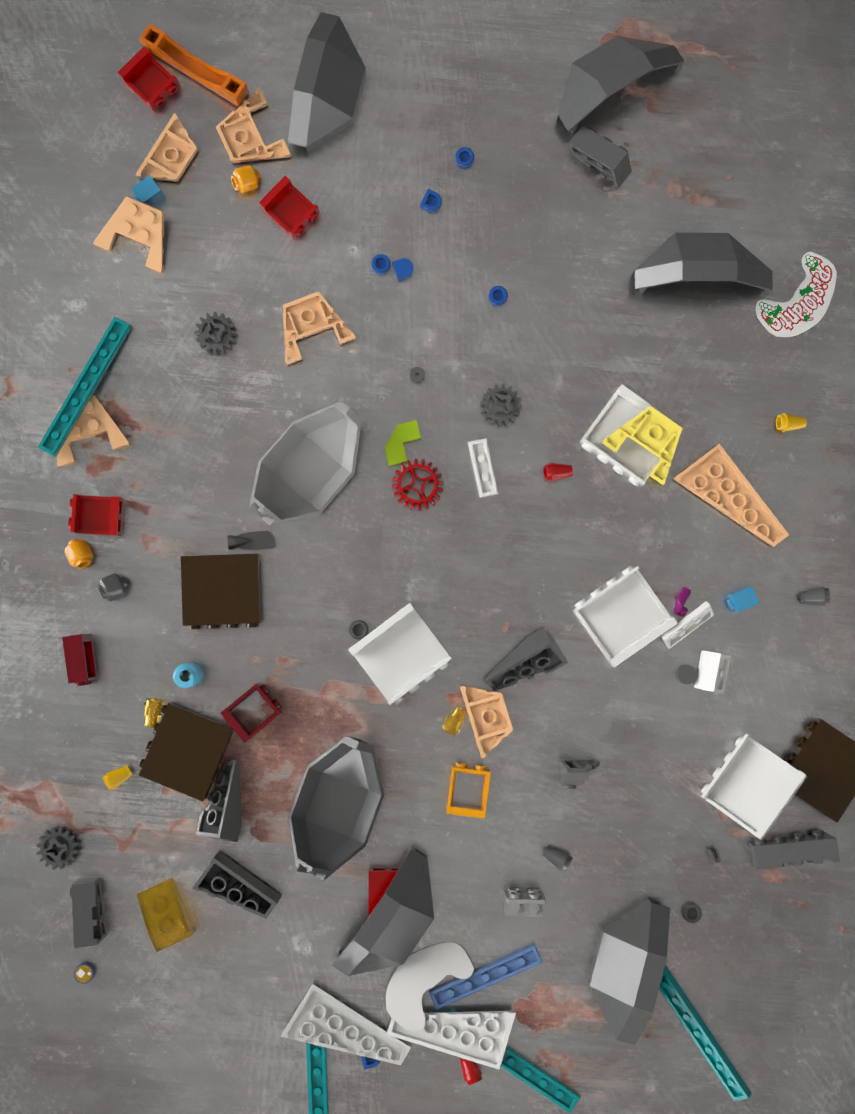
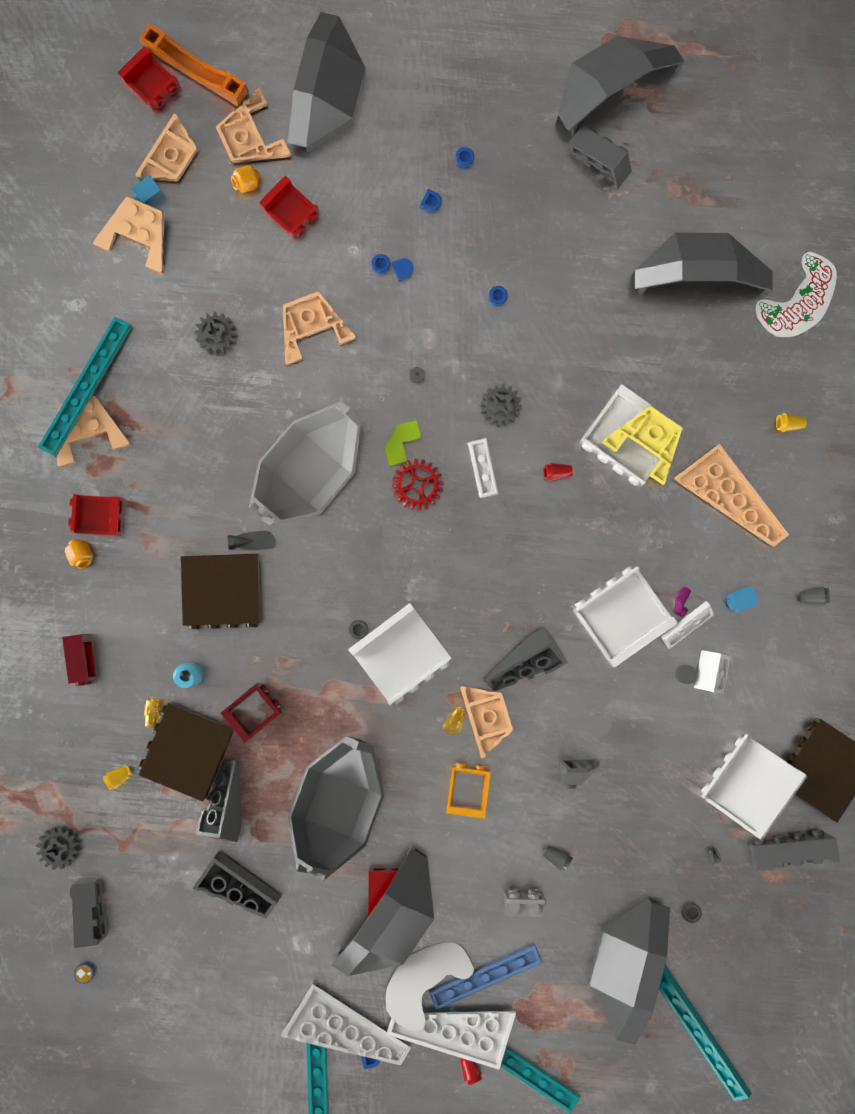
dark grey head [98,573,128,601] -> none
clear yellow slope [136,878,196,952] -> none

